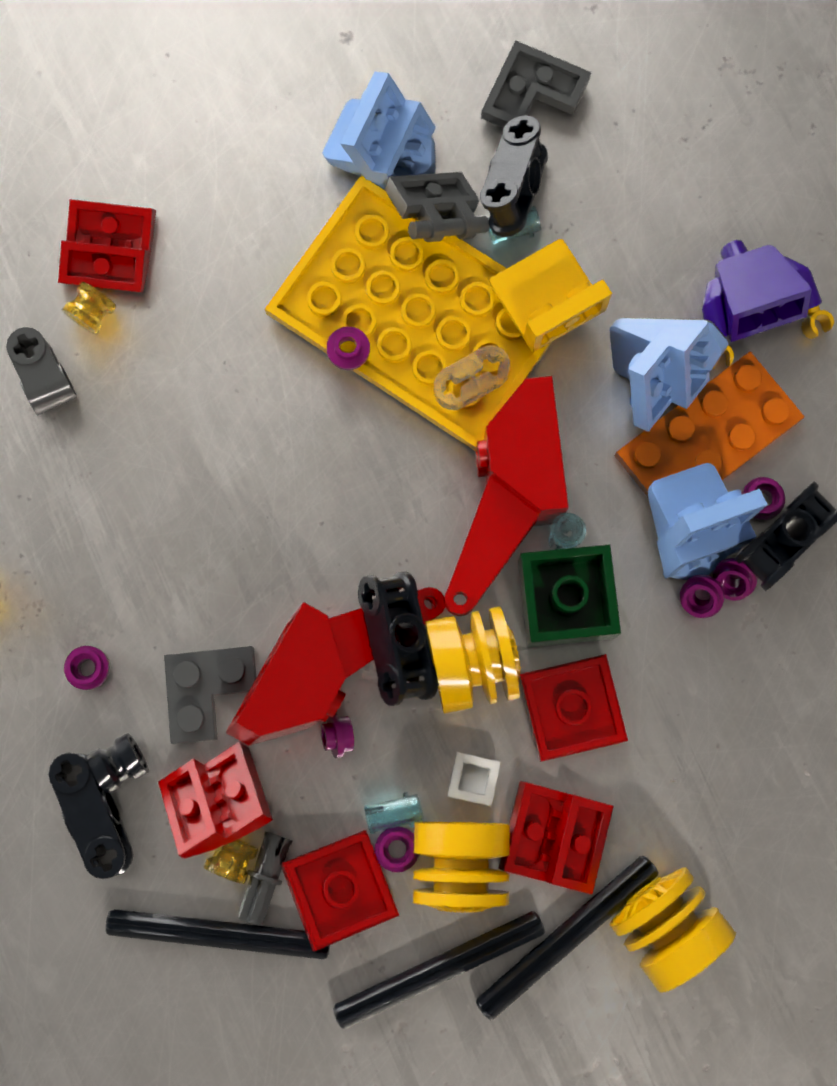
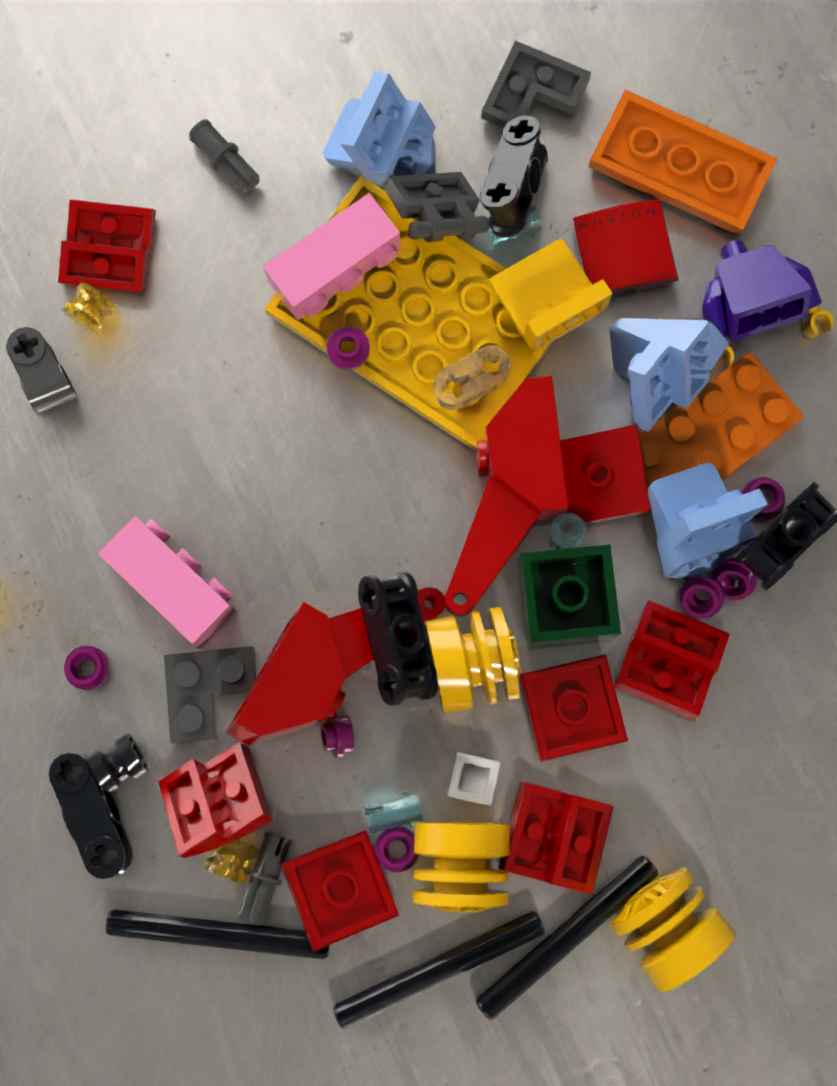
none -> bright pink brick [98,516,236,648]
none -> dark grey axle [189,119,260,193]
none -> bright pink brick [263,193,401,321]
none -> red plate [560,424,652,528]
none -> red slope [573,199,679,295]
none -> orange plate [588,90,778,236]
none -> red slope [614,600,730,721]

